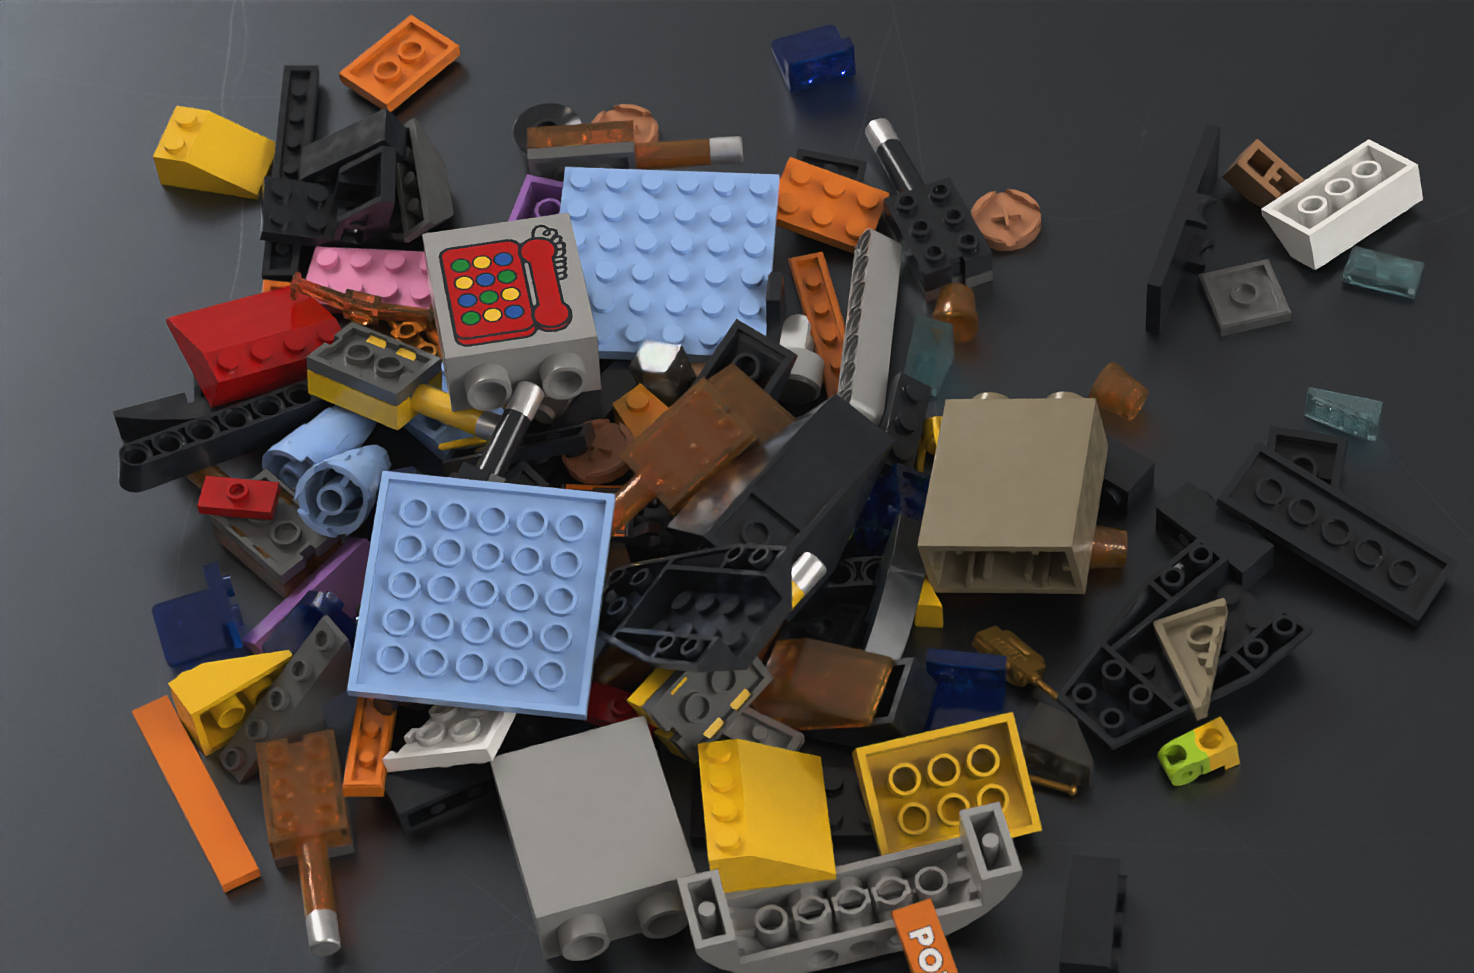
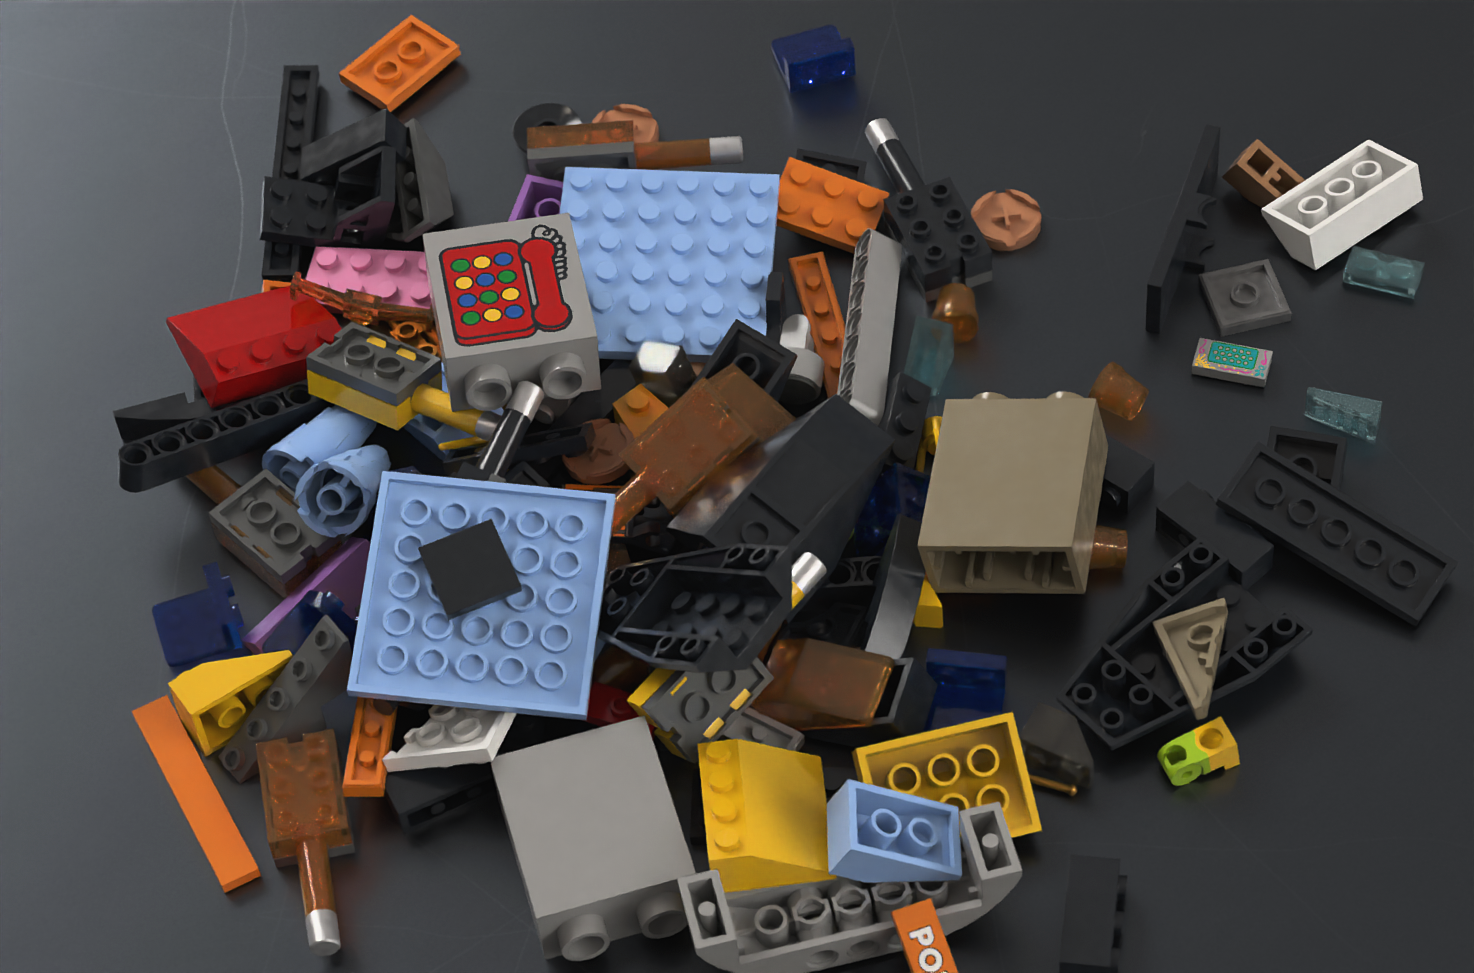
yellow slope [153,106,276,200] -> none
red plate [197,476,281,520] -> none
pearl gold piece [972,626,1079,722] -> none
none -> black tile [418,519,522,620]
none -> light blue slope [827,779,962,883]
none -> tile [1191,338,1273,387]

